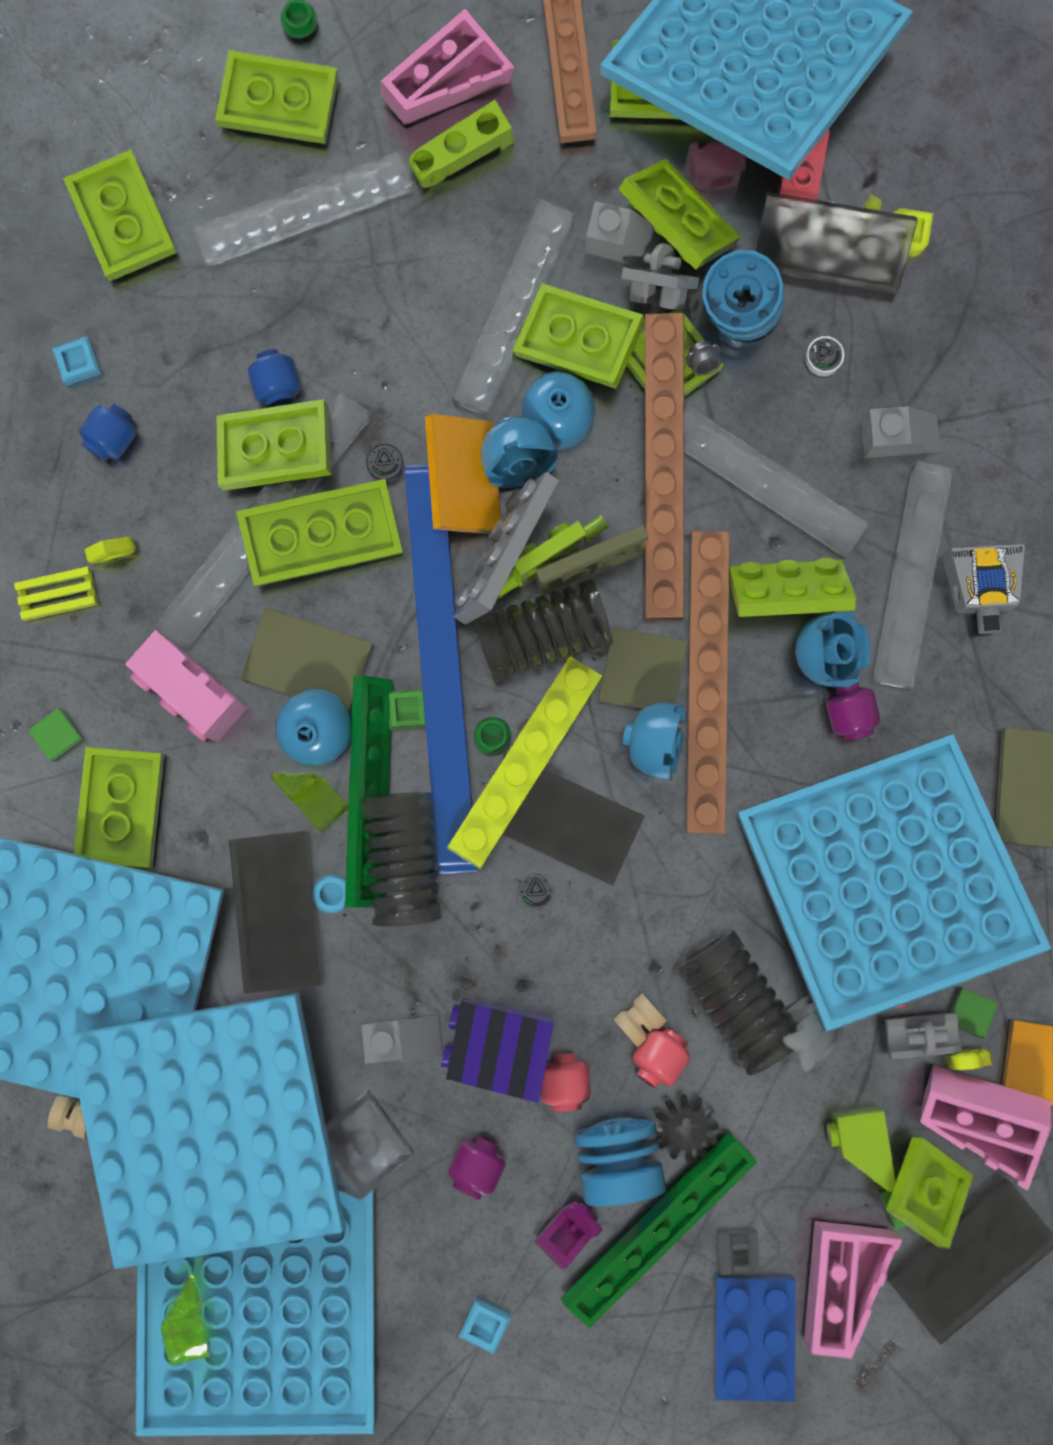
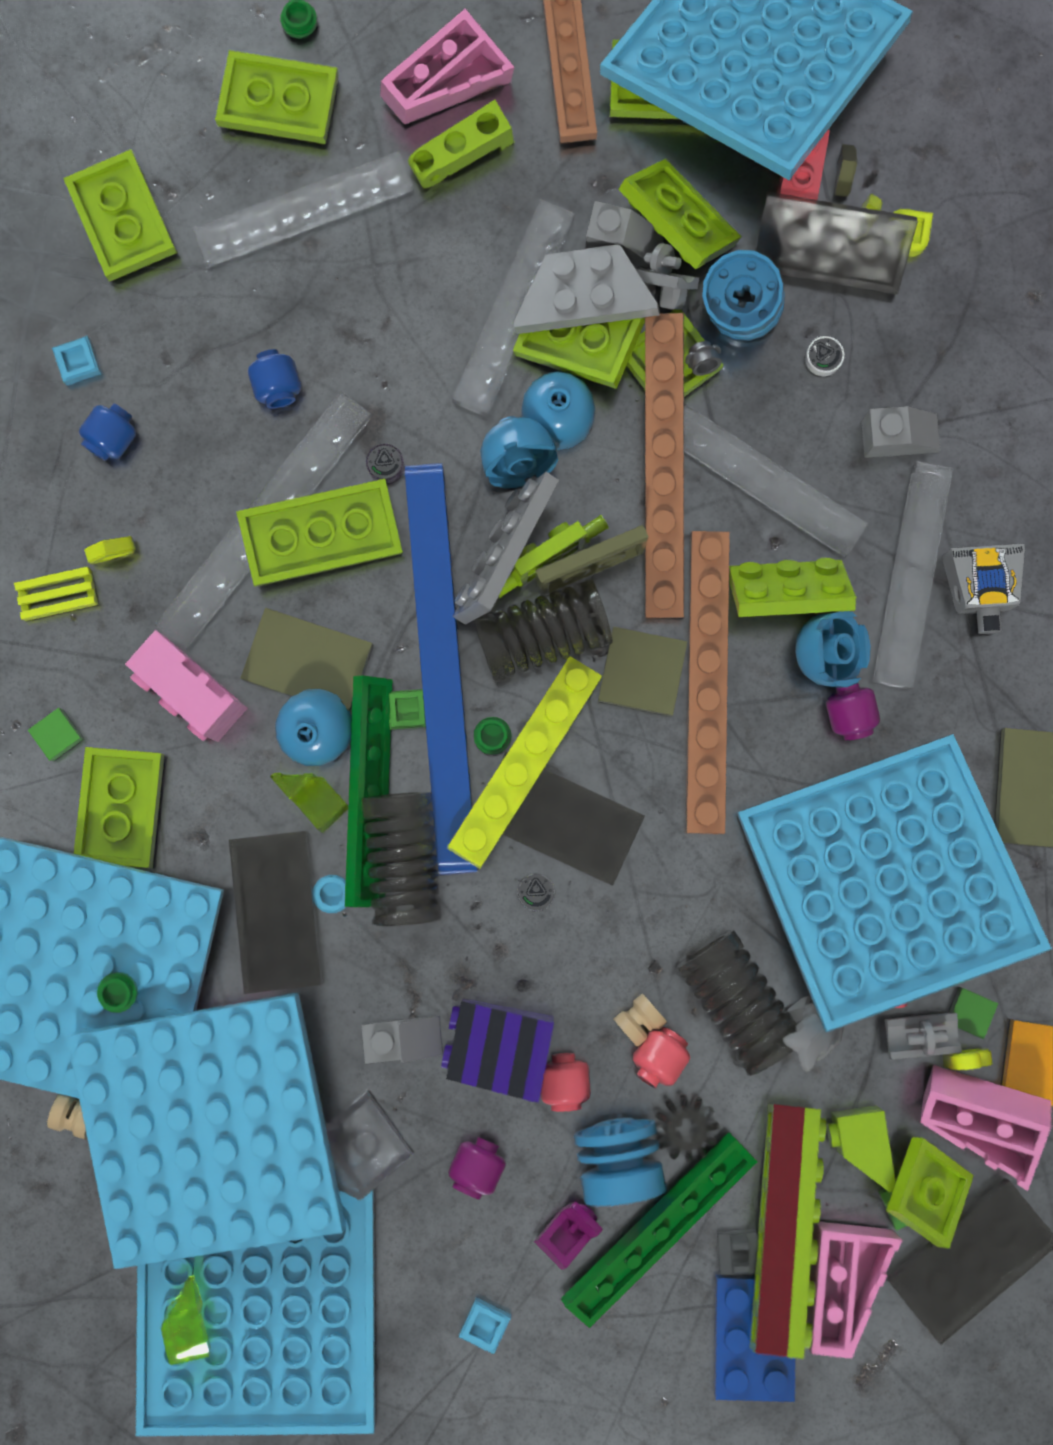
lime plate [216,399,331,491] -> none
light orange tile [425,414,501,534] -> none
dark azure cylinder [623,702,686,781] -> none
clear pink brick [687,141,746,193] -> none
none -> green plate [97,972,138,1013]
none -> light grey wing [514,244,660,334]
none -> brick [750,1104,826,1359]
none -> olive tile [835,144,857,197]

